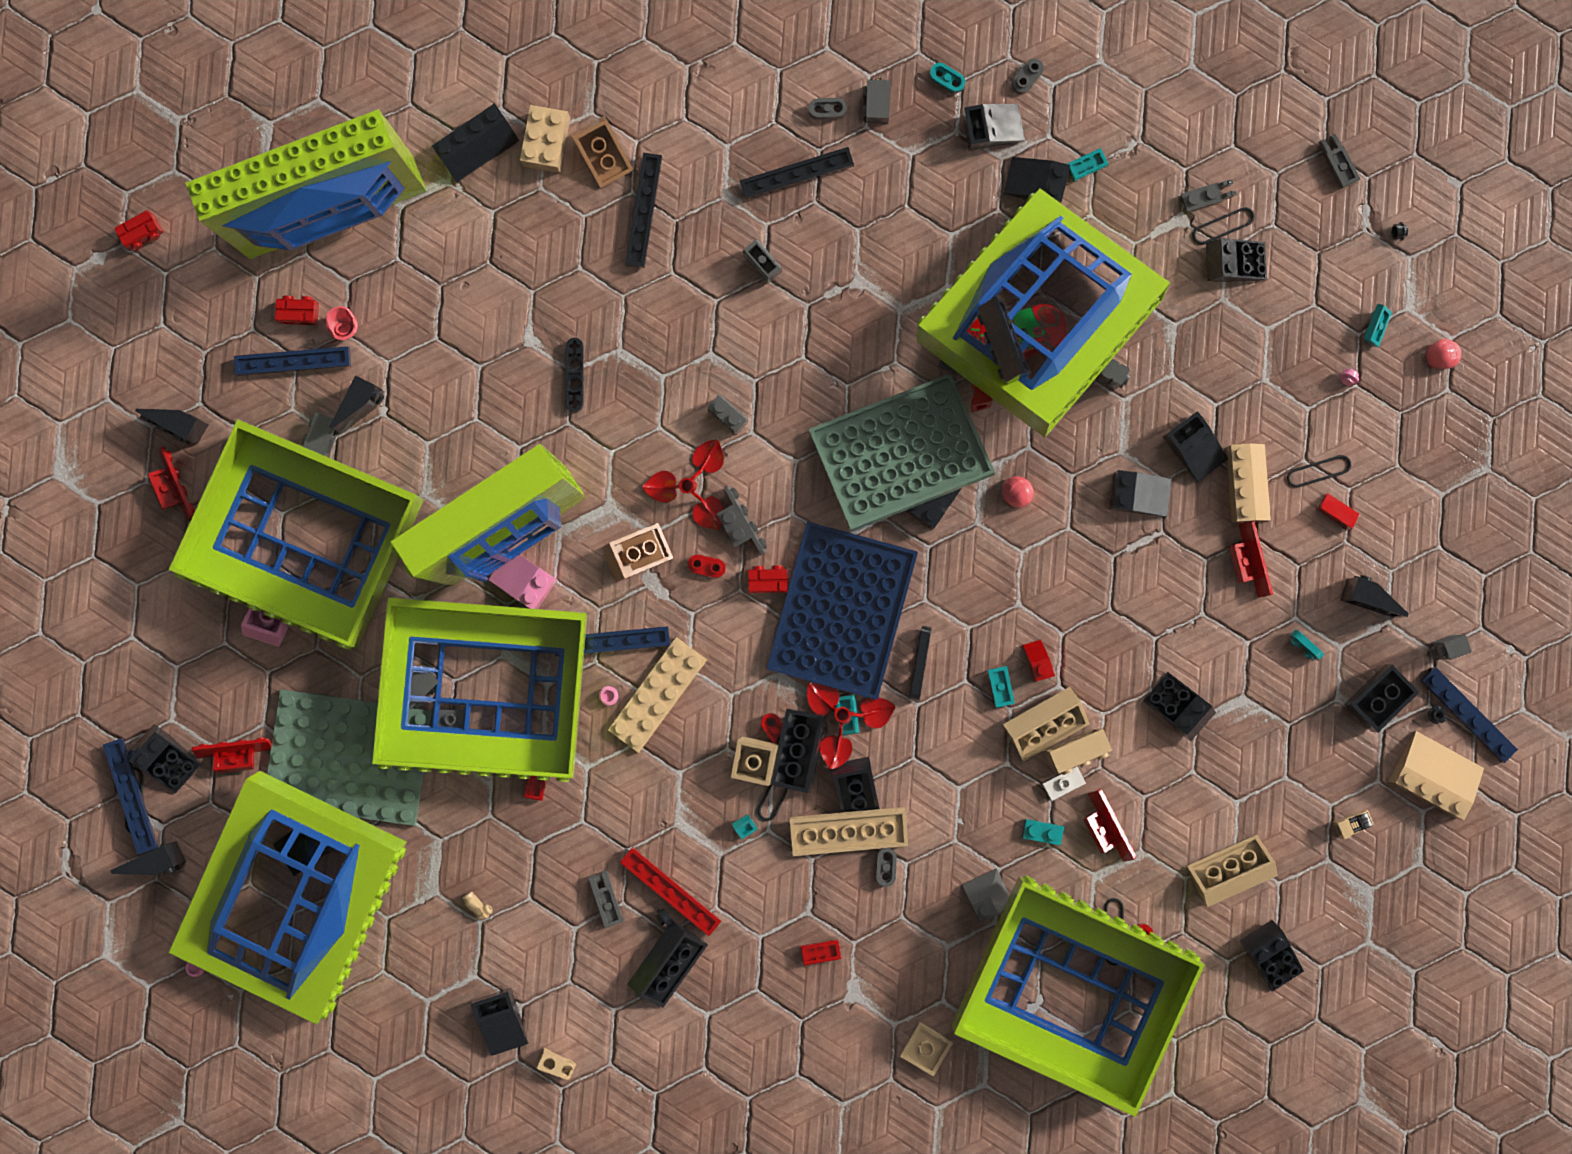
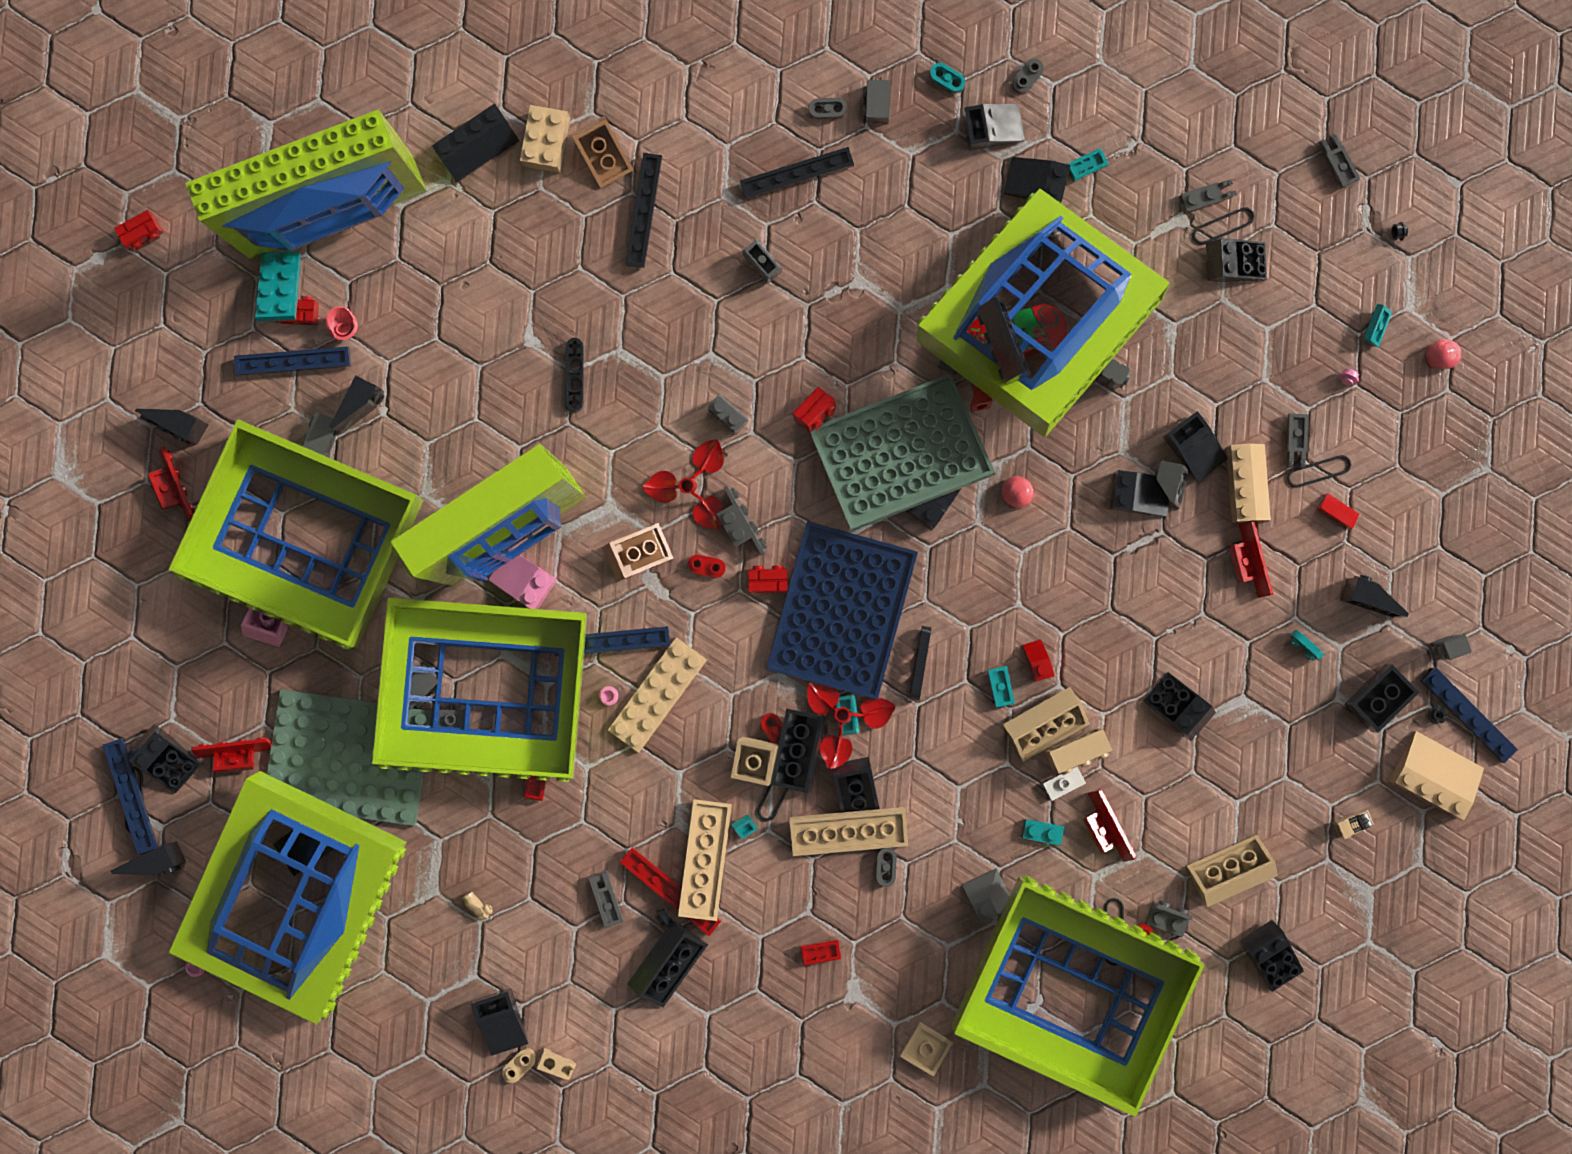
none -> teal plate [255,251,301,321]
none -> tan plate [502,1048,537,1083]
none -> tan plate [678,799,732,921]
none -> red brick [792,387,836,433]
none -> dark grey bracket [1145,900,1193,937]
none -> dark grey slope [1155,460,1189,509]
none -> dark grey hinge [1286,413,1309,468]

